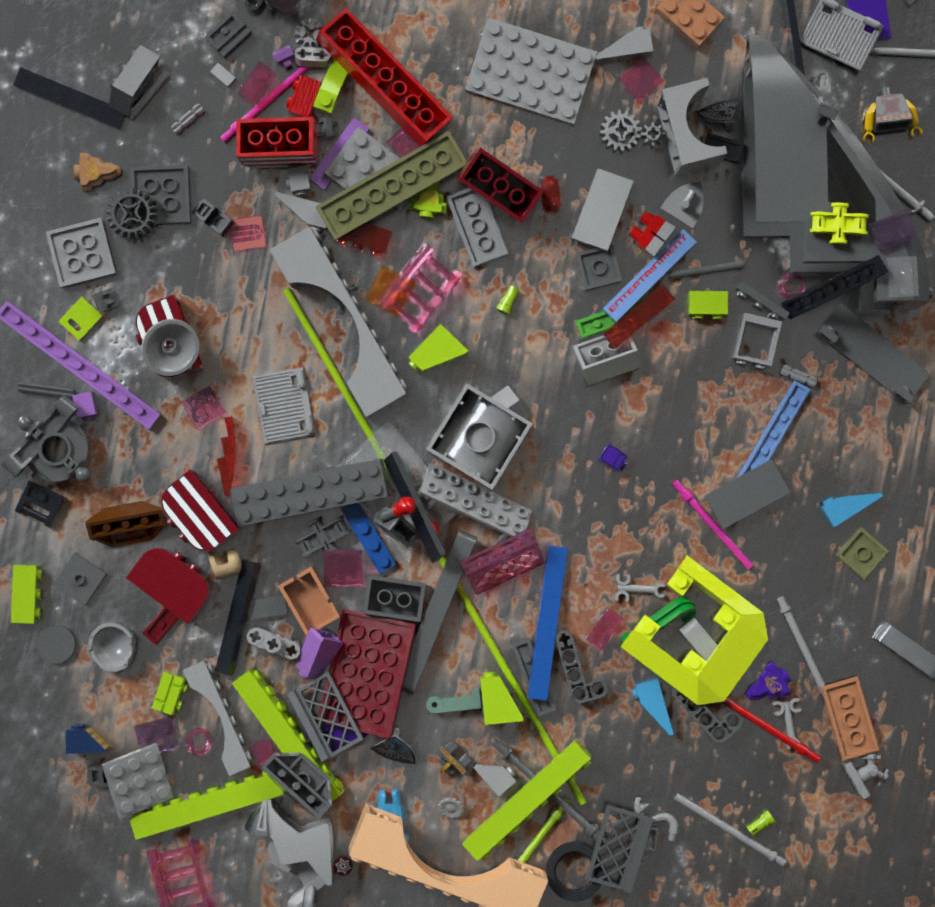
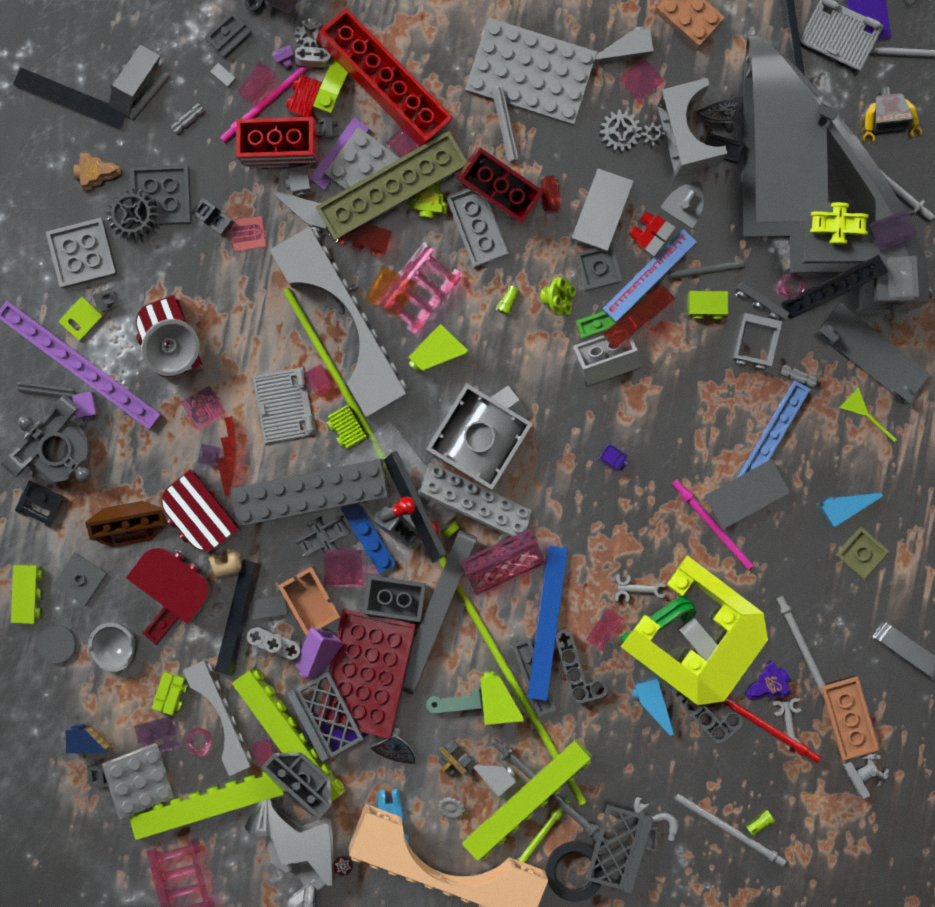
none -> clear purple tile [198,444,221,467]
none -> clear pink brick [304,364,332,395]
none -> lime brick [327,405,367,450]
none -> lime tile [441,521,460,538]
none -> light grey axle [492,86,519,161]
none -> lime plate [540,277,576,316]
none -> lime piece [839,387,897,442]

